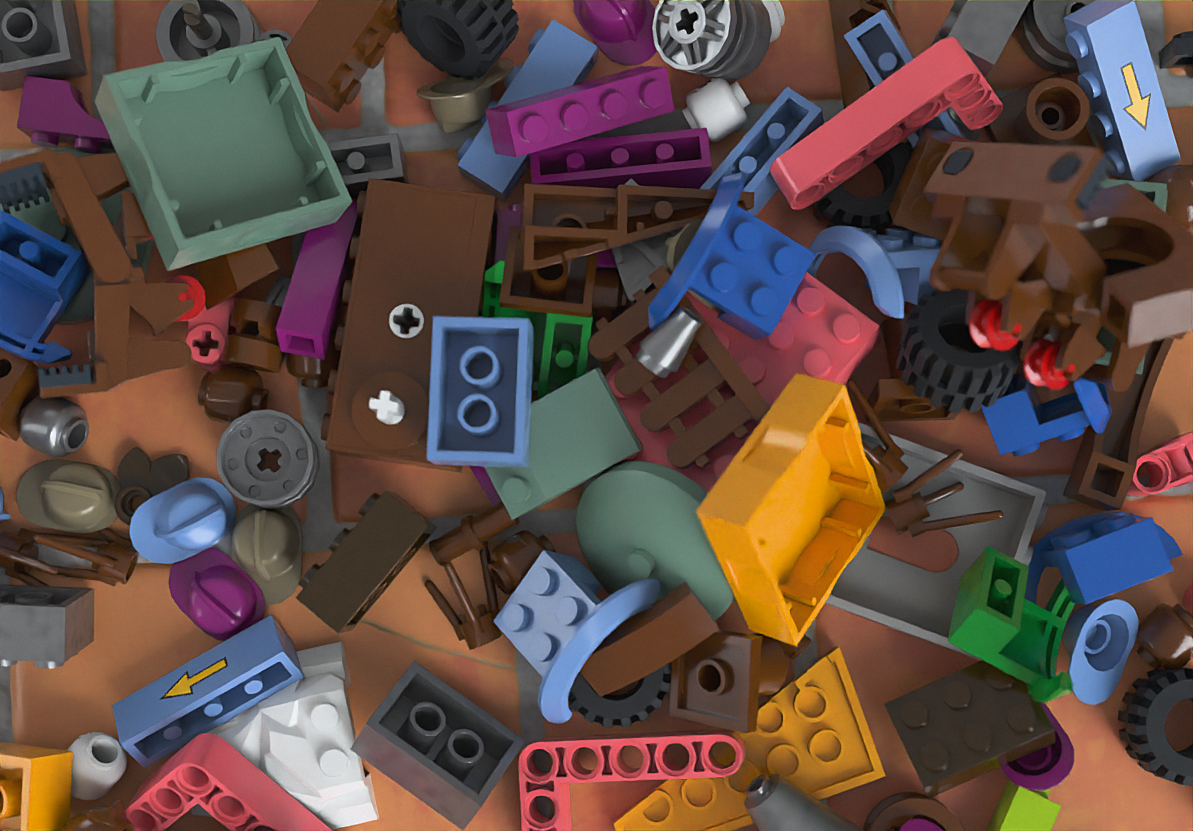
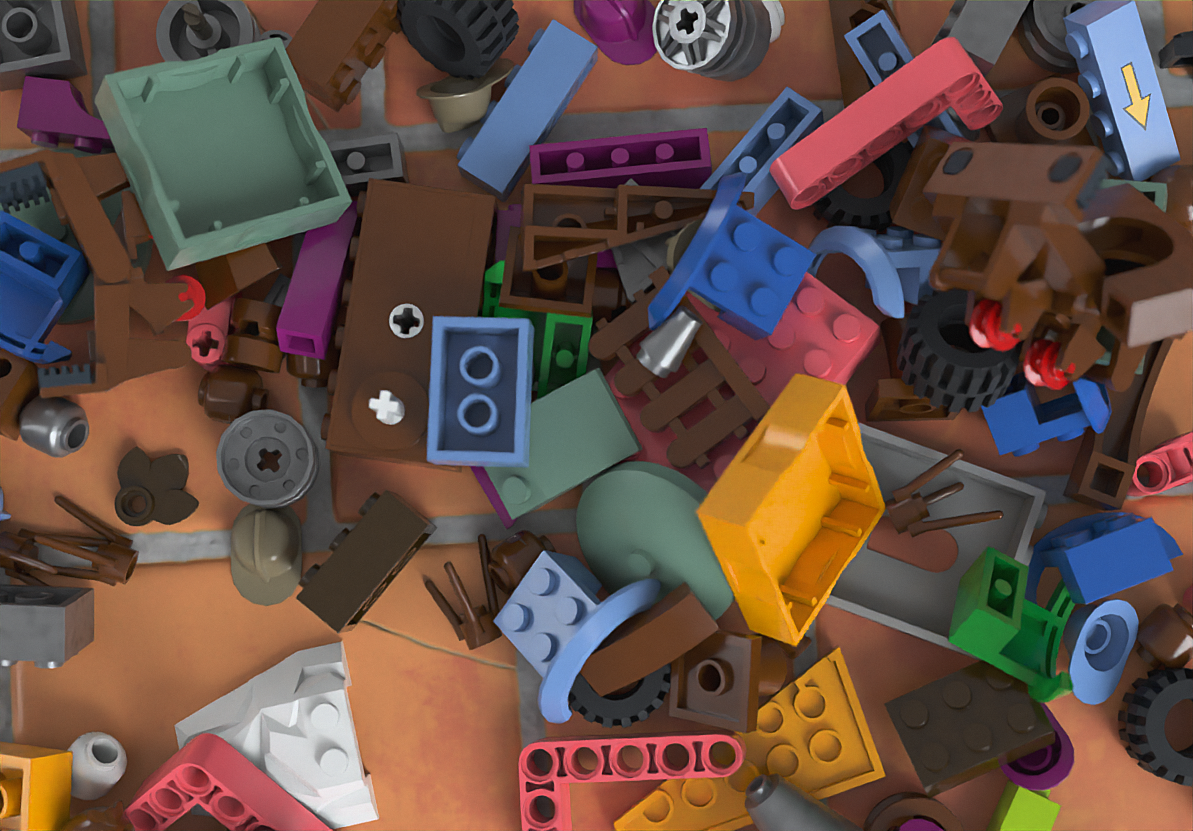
dark tan piece [16,459,121,533] -> none
medium blue brick [112,615,304,768] -> none
medium blue piece [129,477,236,564] -> none
magenta piece [168,547,266,641] -> none
flat silver brick [350,661,525,830] -> none
reddish brown pin [429,501,520,566] -> none
magenta brick [485,66,675,157] -> none
white head [682,78,751,142] -> none
reddish brown plant [847,379,909,493] -> none

